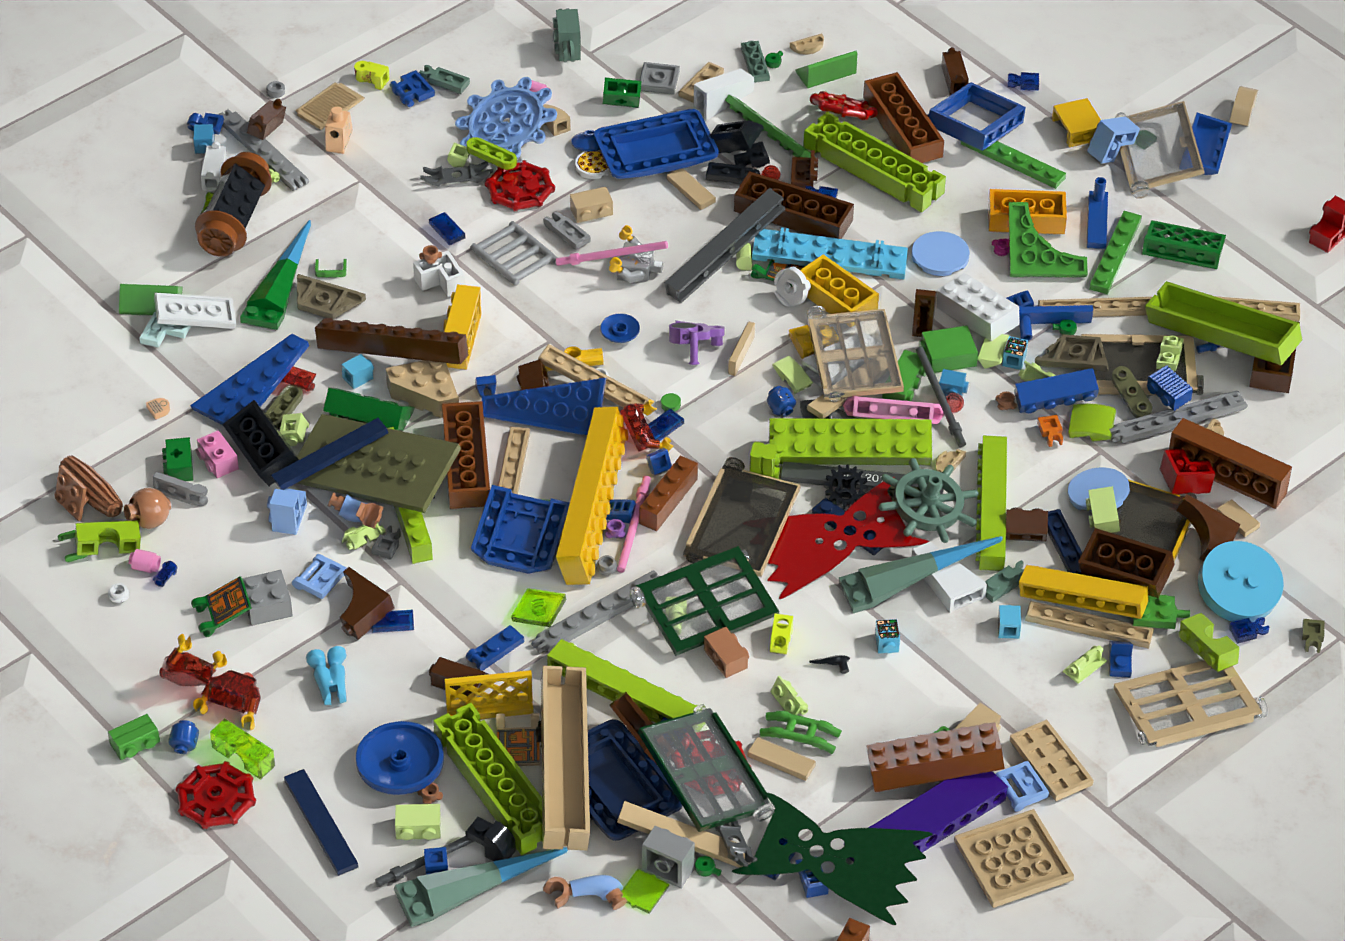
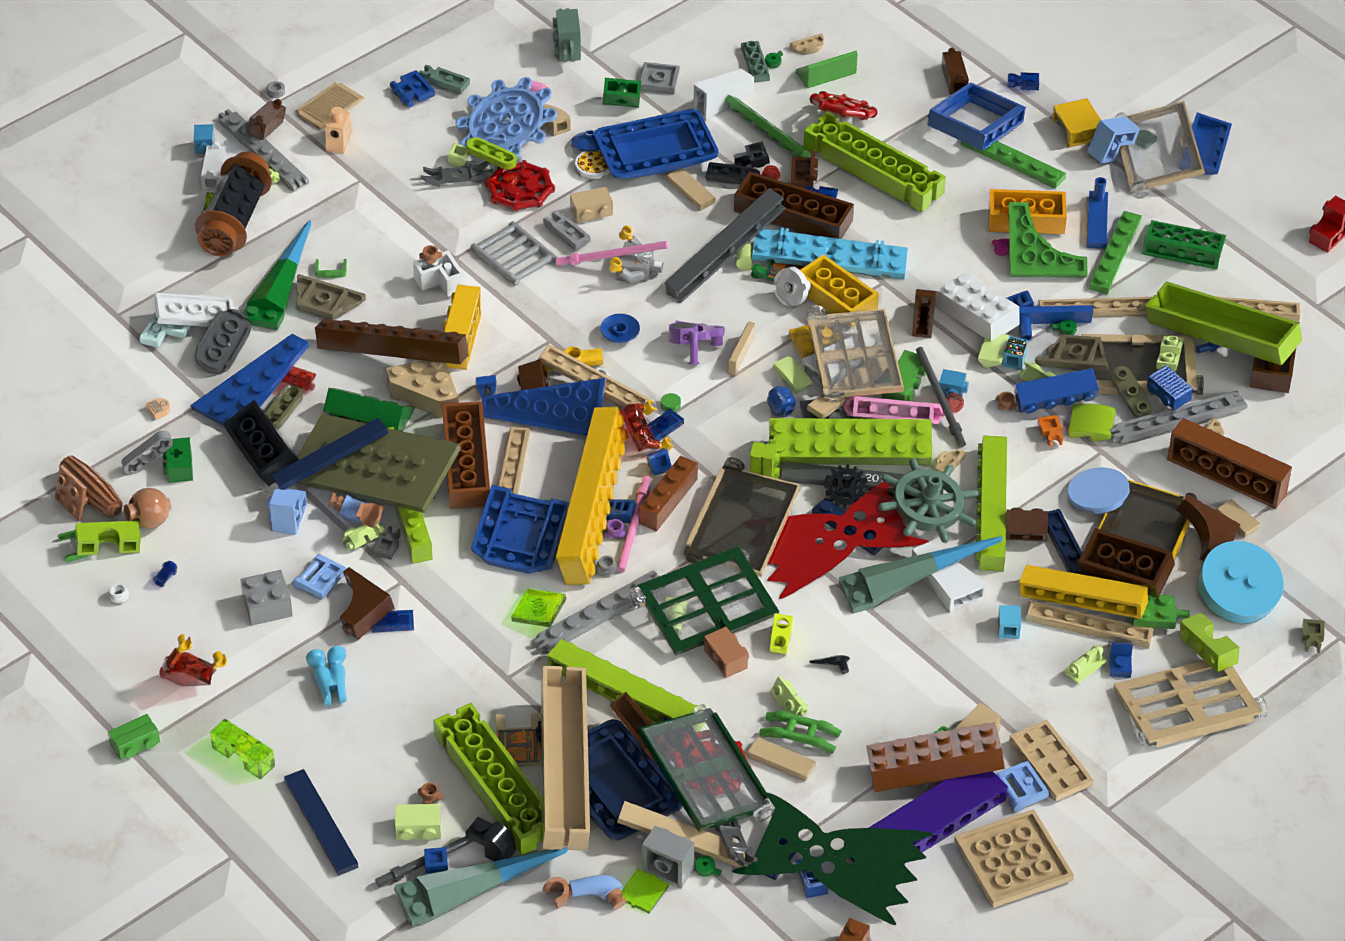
bright green slope [119,284,183,315] -> none
bright pink brick [129,549,161,573] -> none
light grey hinge [153,472,208,506] -> none
blue head [169,720,199,754] -> none
red plate [175,761,257,829] -> none
blue plate [187,113,225,135] -> none
flag [191,576,252,637] -> none
clear red torso [193,670,261,730] -> none
bright pink brick [196,430,239,478] -> none
yellowish green brick [279,413,309,446] -> none
medium azure brick [341,354,374,389] -> none
neon yellow leg [354,61,390,90] -> none
blue dish [356,721,444,795] -> none
clear blue plate [429,212,466,246] -> none
reddish brown brick [429,657,488,697] -> none
yellow fence [445,670,534,719] -> none
blue plate [466,625,524,671] -> none
tan tile [679,62,724,103] -> none
black slope [710,120,764,153] -> none
dark orange brick [863,72,944,163] -> none
brick [875,619,900,653] -> none
light blue tile [912,231,970,276] -> none
bright green brick [919,325,978,373] -> none
sand green plate [985,560,1024,603] -> none
yellowish green brick [1085,486,1120,533] -> none
red brick [1160,449,1215,495] -> none
clear blue plate [1229,617,1270,644] -> none
tan brick [1230,86,1258,126] -> none
none -> light grey beam [121,431,173,475]
none -> dark grey tile [195,309,251,374]

